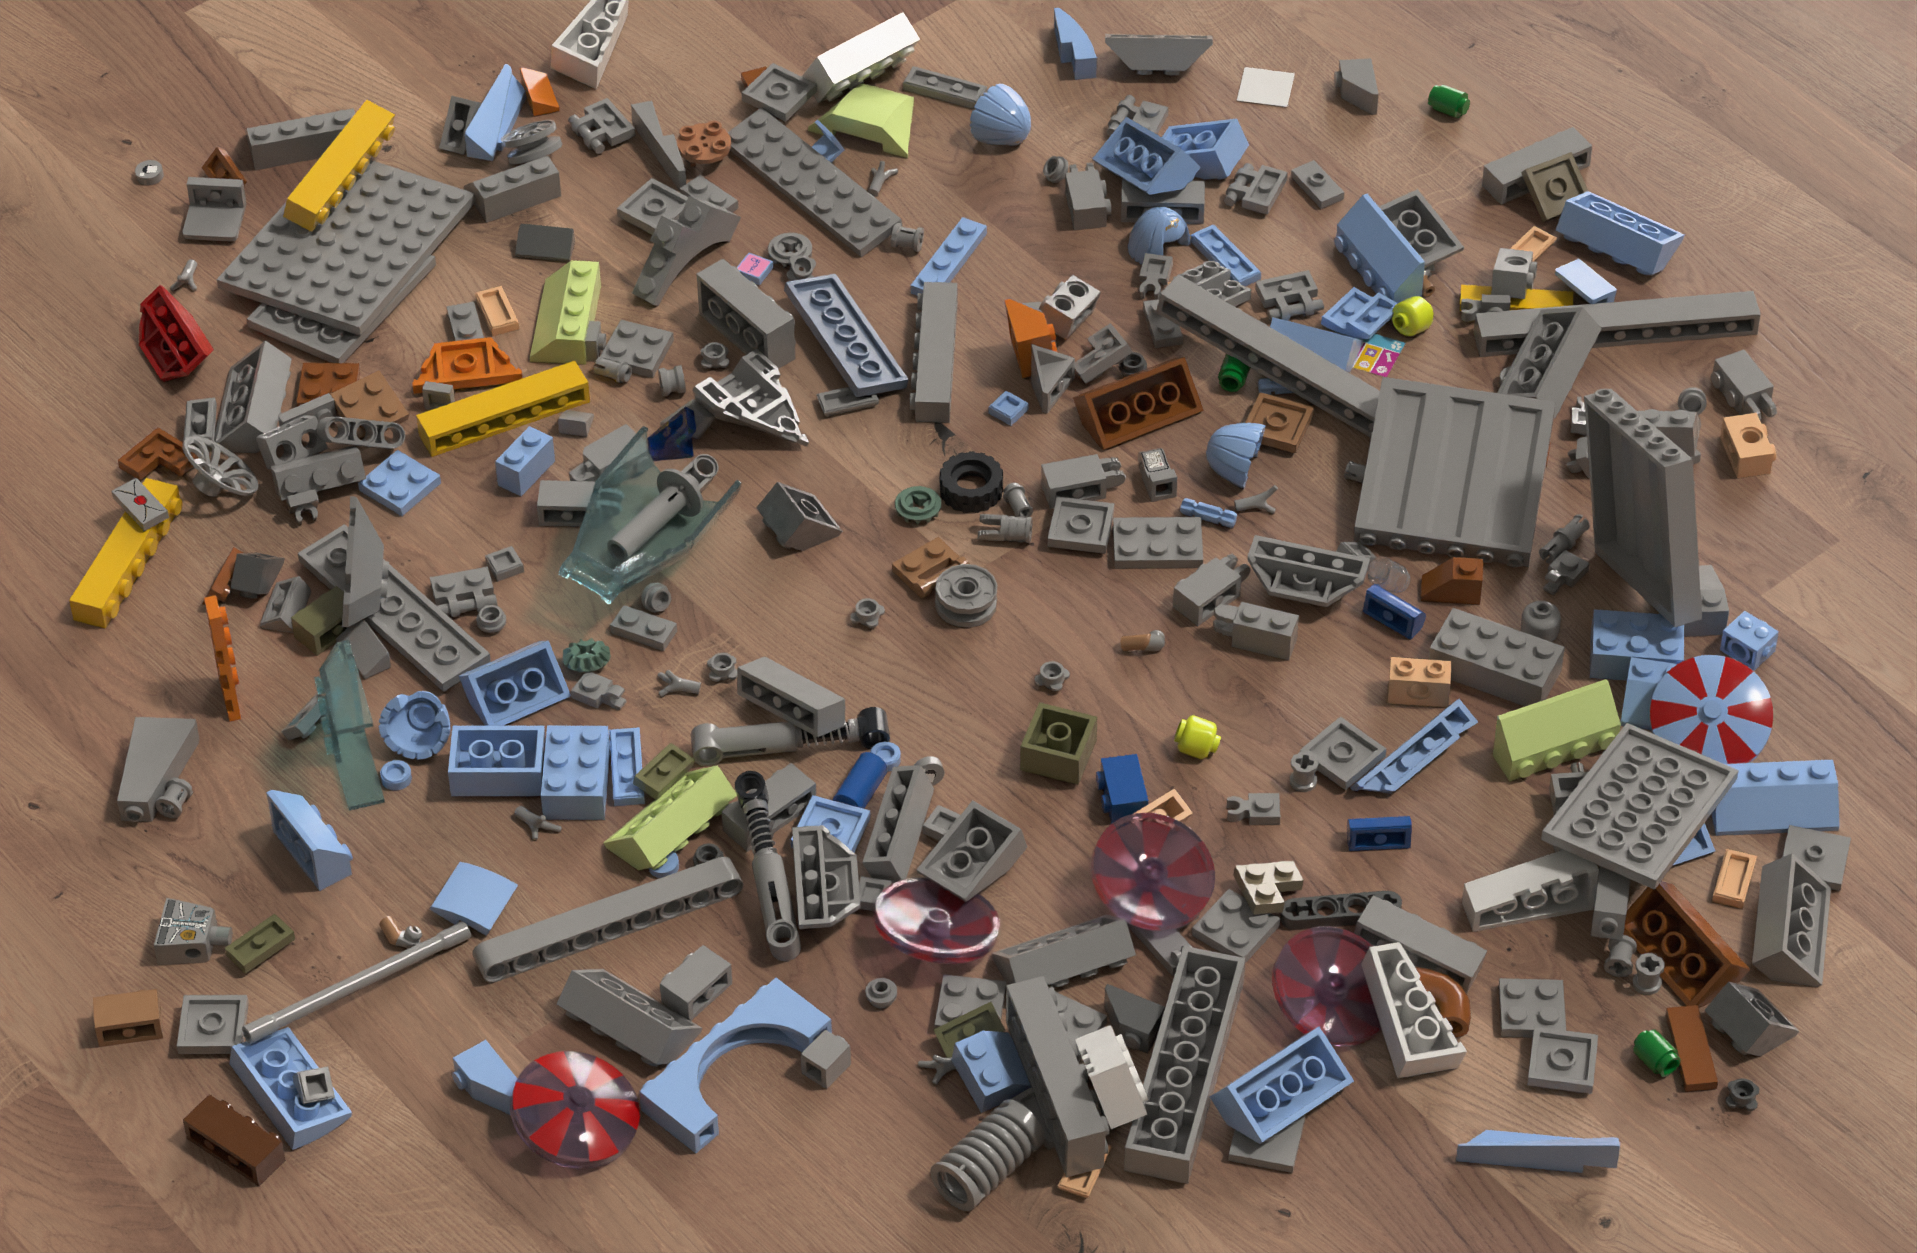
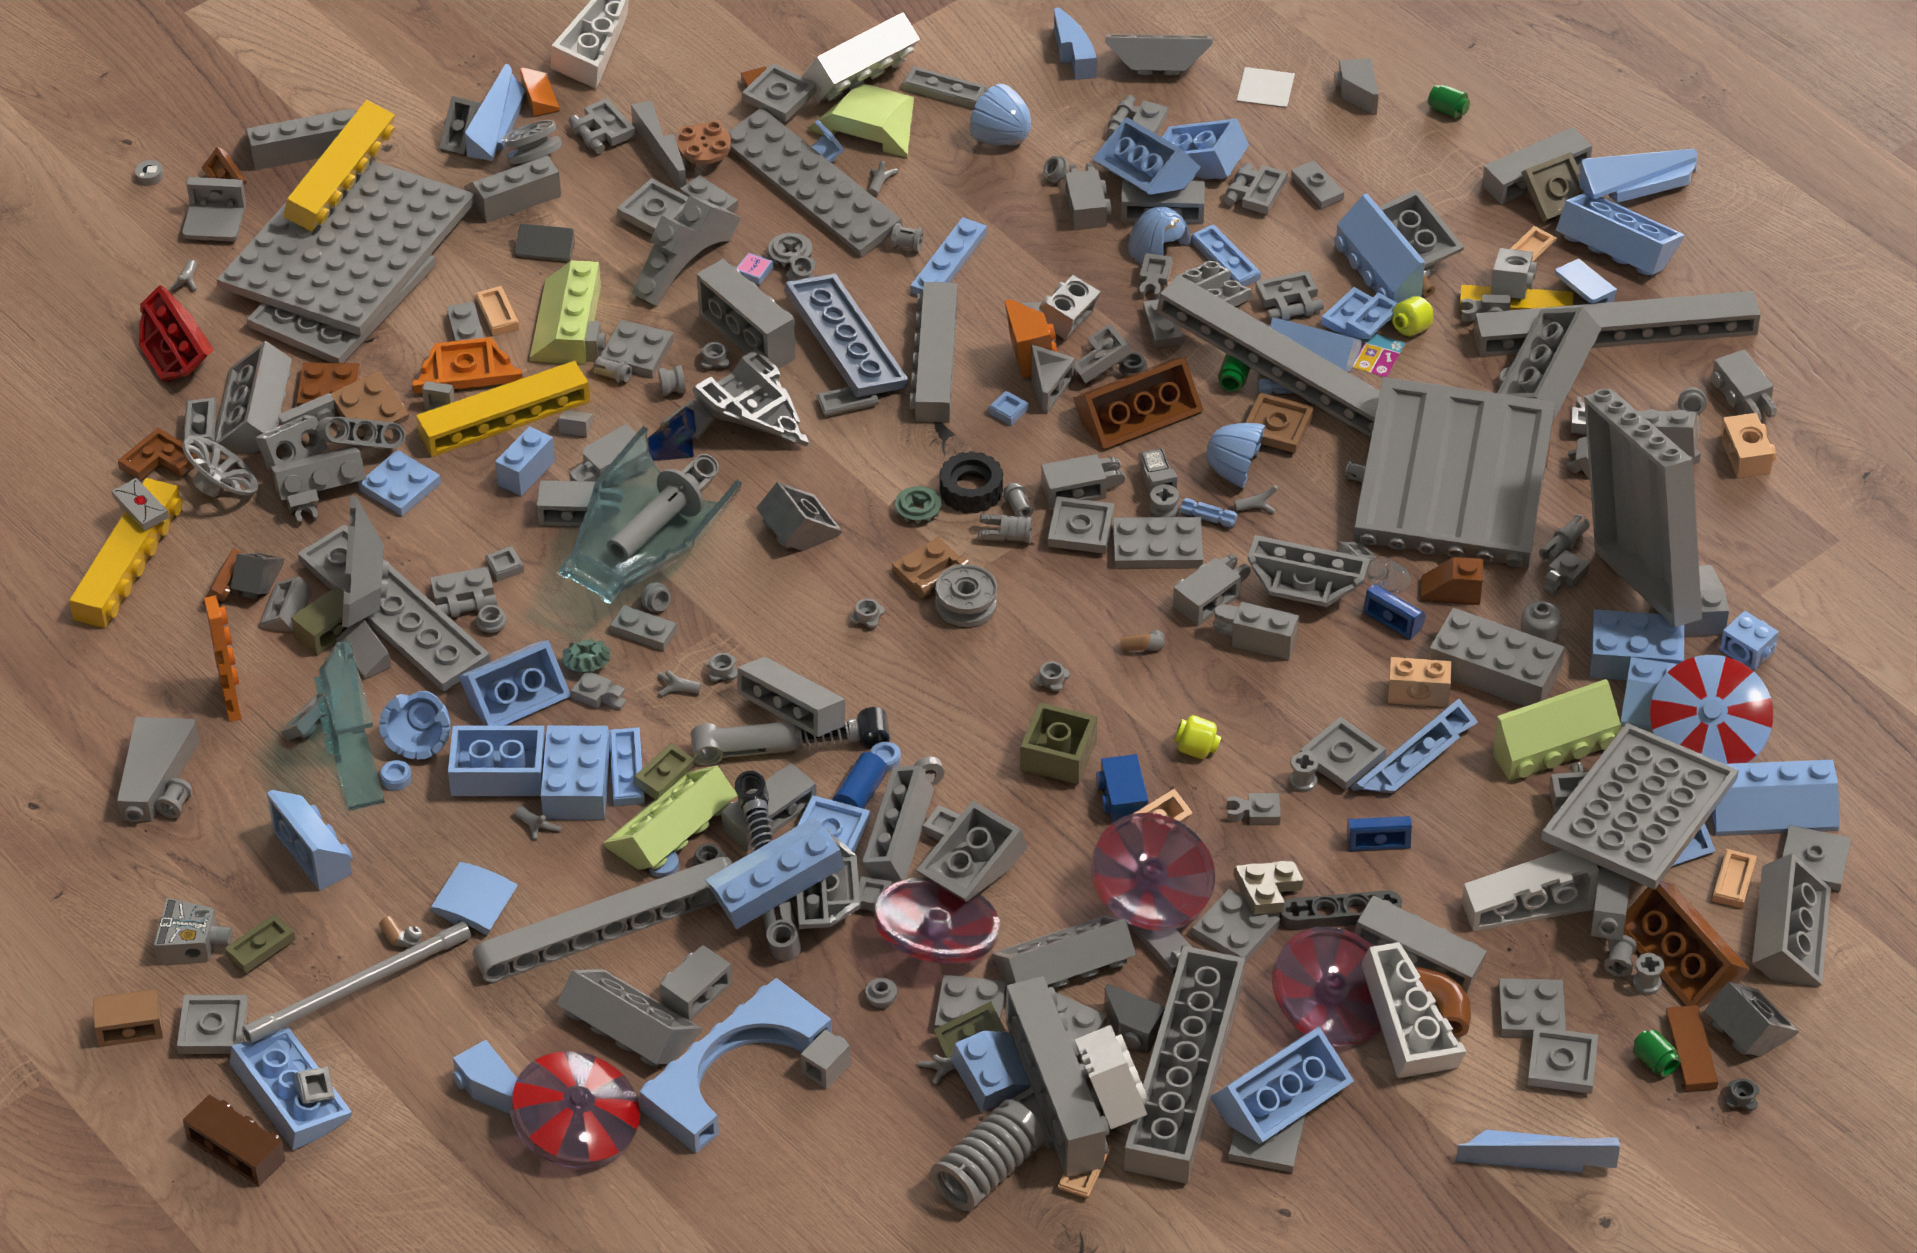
none -> light blue slope [705,818,845,929]
none -> light grey wheel [1149,484,1179,517]
none -> light blue wedge [1580,149,1698,203]

